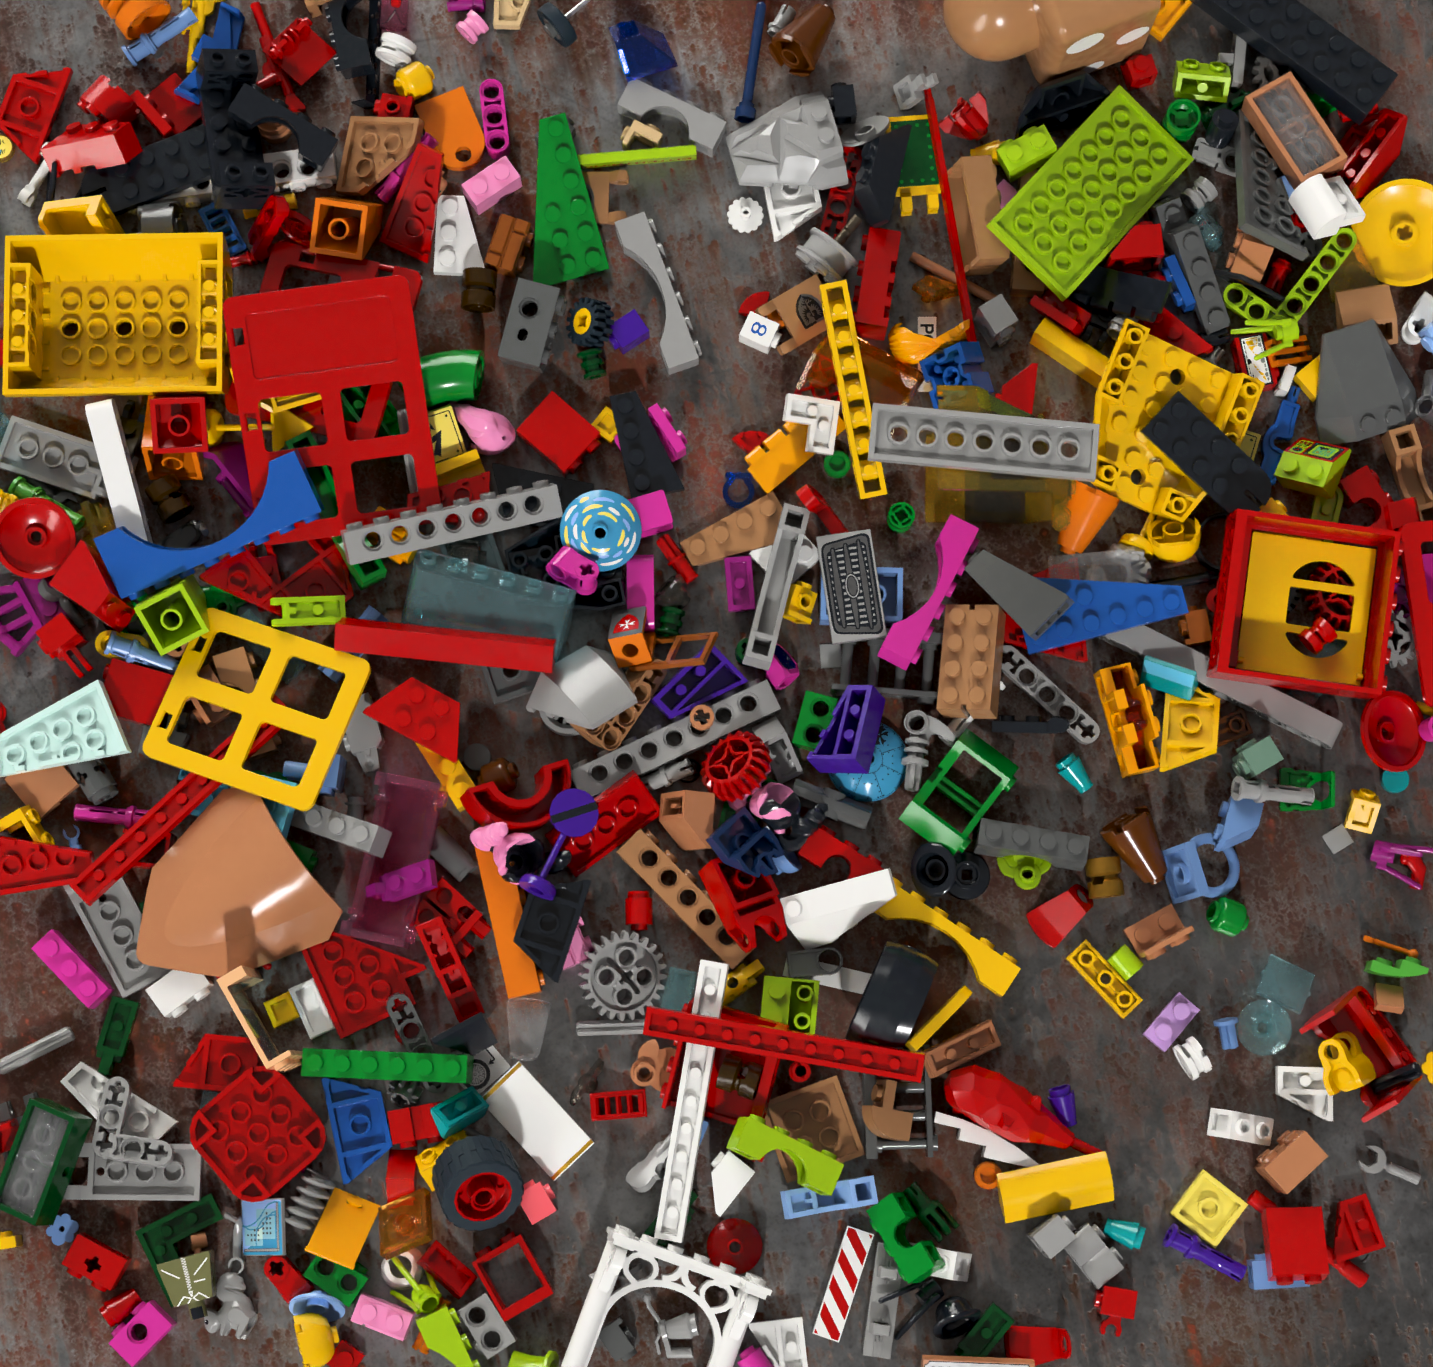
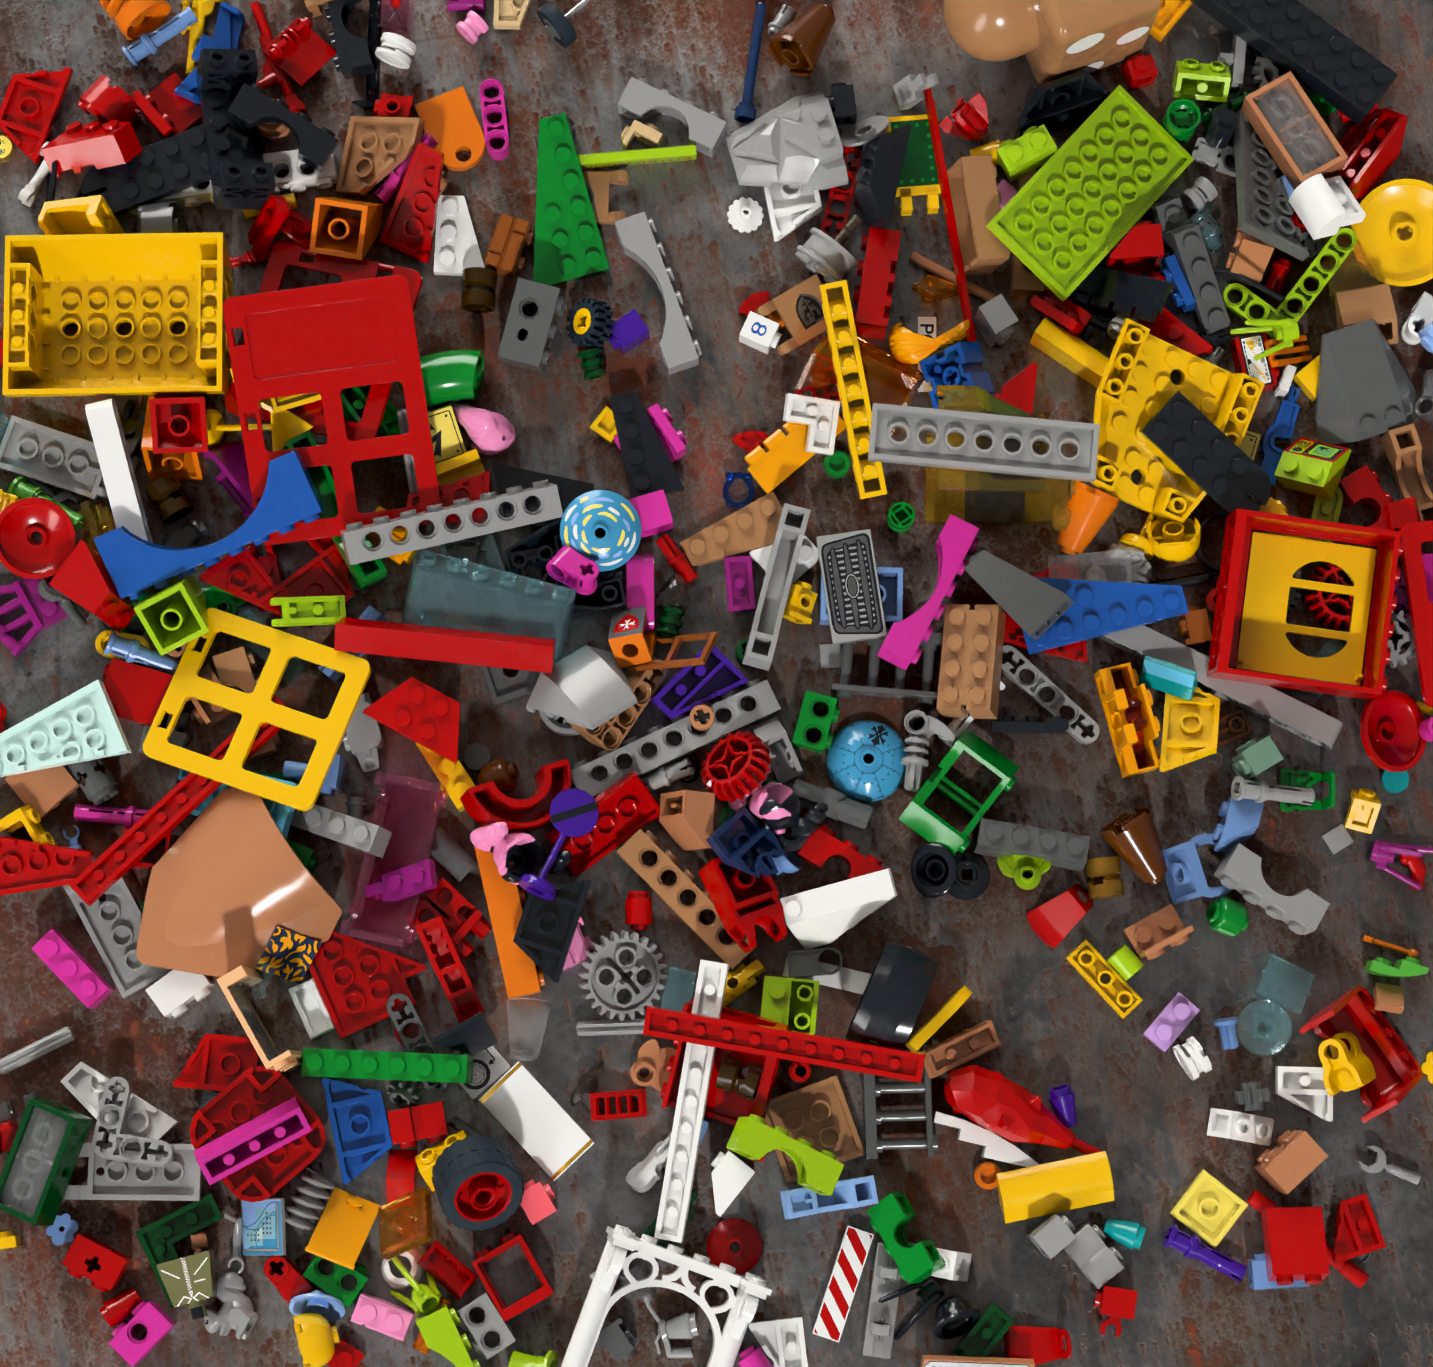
red brick [35,612,94,679] -> none
dark green hinge [96,996,141,1075] -> none
blue slope [198,202,248,257] -> none
yellow tile [263,991,300,1028] -> none
yellow head [394,61,435,101] -> none
teal slope [430,1086,490,1139] -> none
bright pink brick [461,155,522,215] -> none
red brick [516,391,601,478] -> none
clear blue slope [608,20,678,82] -> none
dark pink rock [764,643,800,691] -> none
red beam [796,484,849,534] -> none
dark purple wedge [806,685,886,774] -> none
medium nougat brick [862,1079,914,1141] -> none
yellow arch [874,876,1021,997] -> none
dark green arm [903,1181,960,1243] -> none
teal cone [1055,752,1093,794] -> none
red wheel [1298,617,1338,655] -> none
black axle [1370,1062,1423,1095] -> none
none -> dark pink brick [193,1097,312,1185]
none -> sticker [255,927,322,984]
none -> light grey arch [1214,843,1330,935]
none -> dark grey gear [1234,1081,1270,1111]

